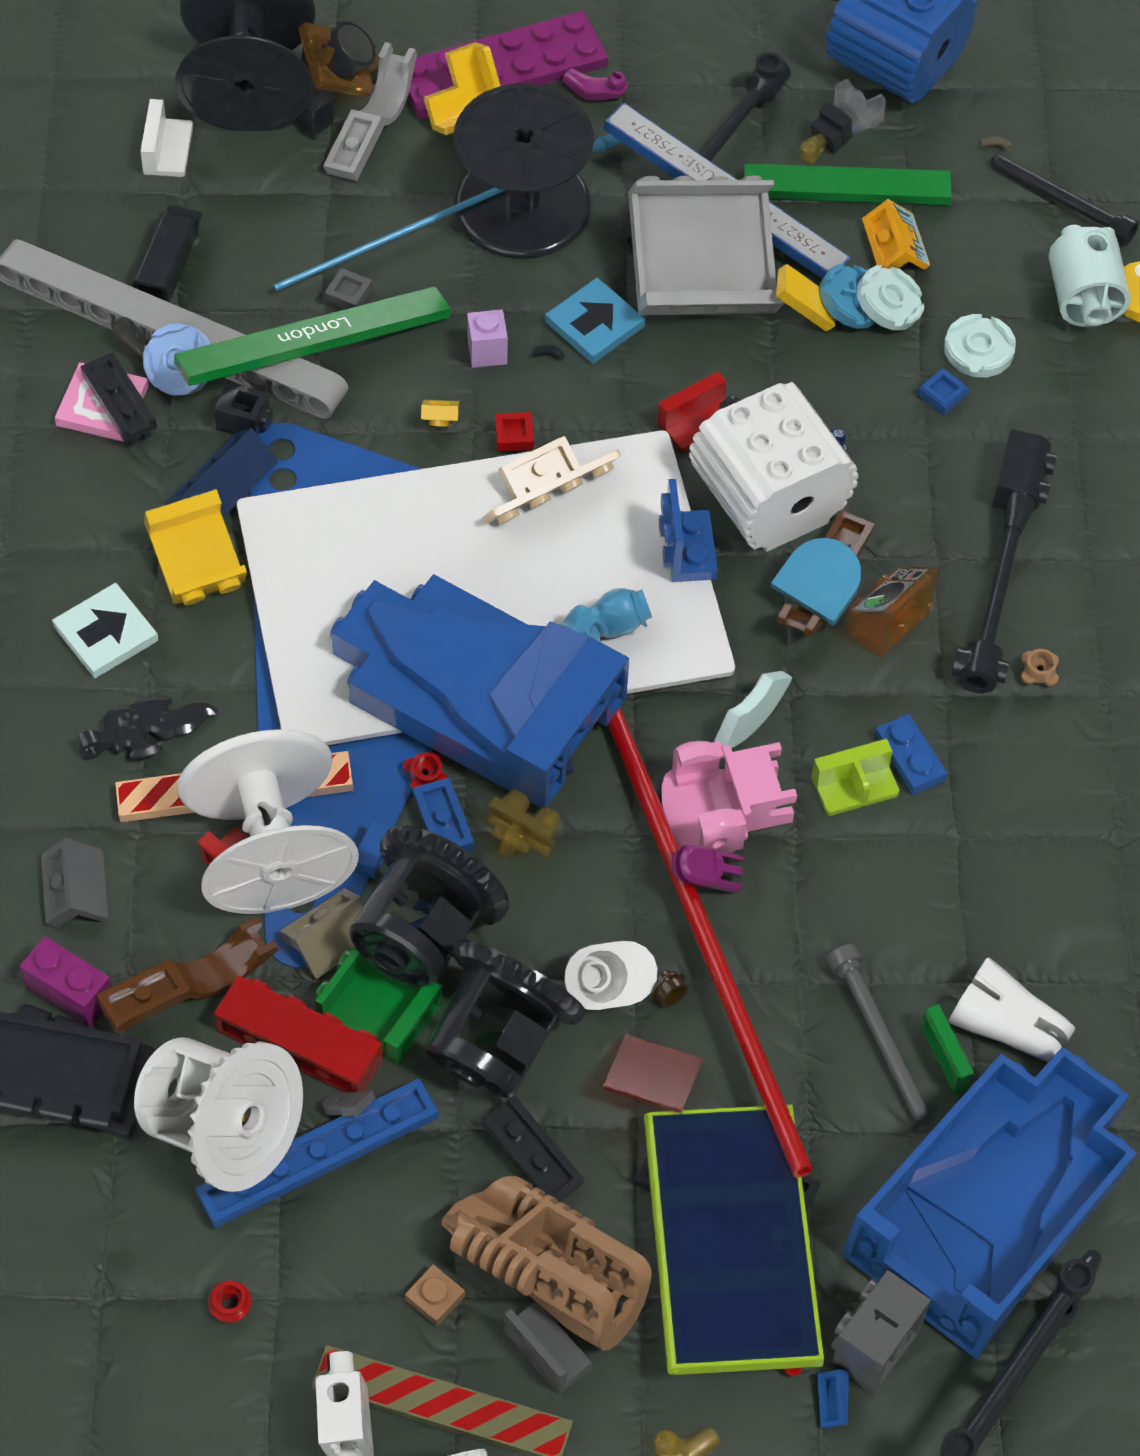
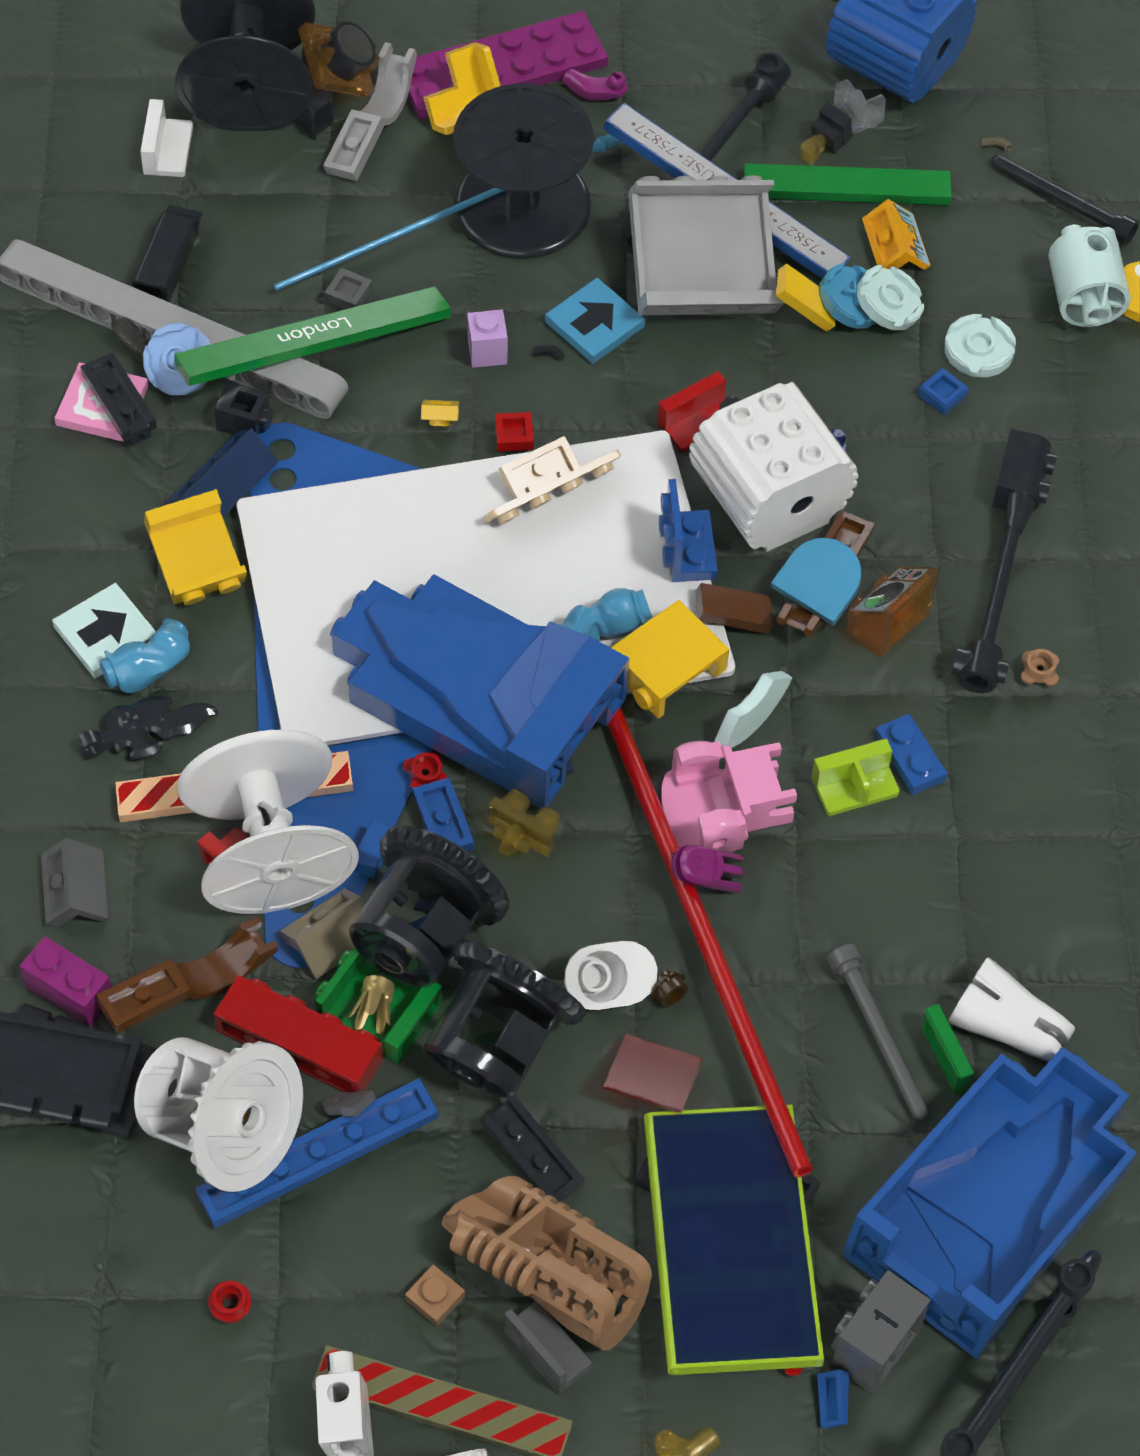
none -> dark azure animal [99,618,190,693]
none -> pearl gold piece [348,973,395,1035]
none -> yellow panel [611,600,730,719]
none -> reddish brown tile [696,583,773,634]

